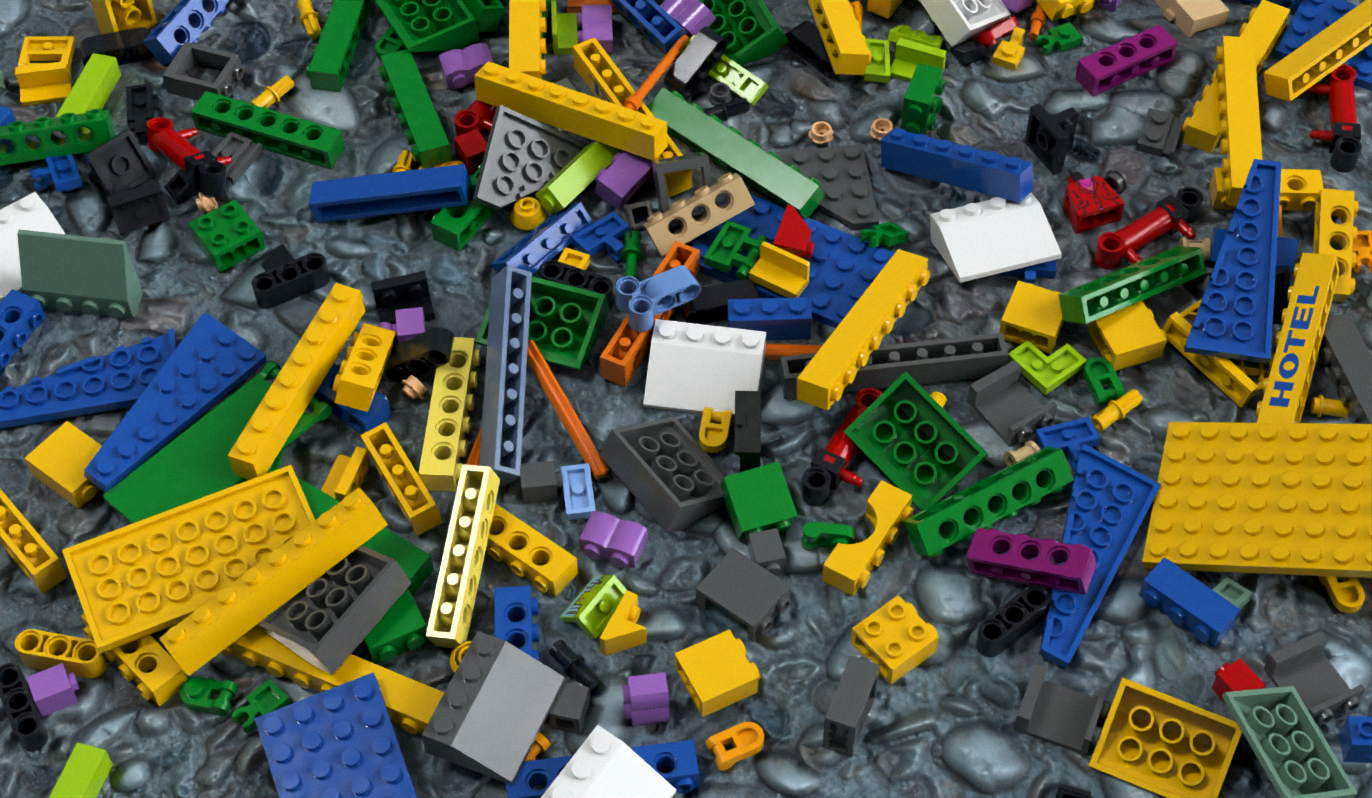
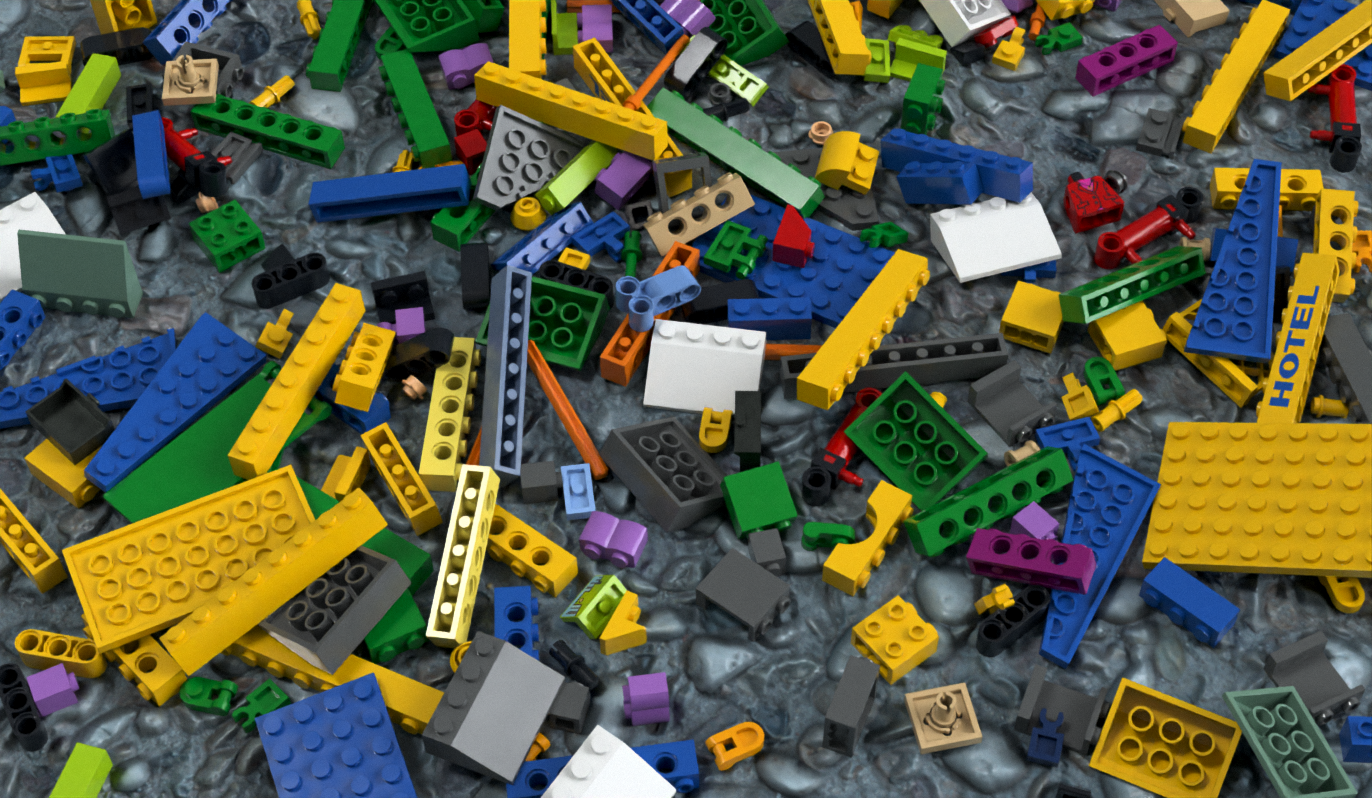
yellow brick [675,629,761,717] -> none
yellow panel [749,241,810,298] -> none
light nougat plate [870,118,894,142] -> none
lime plate [1007,340,1087,395] -> none
black bracket [1025,103,1079,176] -> none
red brick [1211,658,1266,705] -> none
sand green plate [1212,577,1252,609] -> none
yellow brick [1215,36,1263,206] -> none
none -> pearl dark grey container [25,378,115,465]
none -> blue beam [132,110,170,199]
none -> tan plate [162,55,219,106]
none -> yellow plate [255,309,294,359]
none -> black beam [460,242,491,310]
none -> yellow brick [815,131,879,195]
none -> blue brick [896,161,984,205]
none -> tan plate [904,682,982,754]
none -> yellow plate [974,584,1015,615]
none -> medium lavender brick [1010,501,1059,541]
none -> dark blue plate [1026,708,1065,768]
none -> yellow plate [1061,372,1099,421]

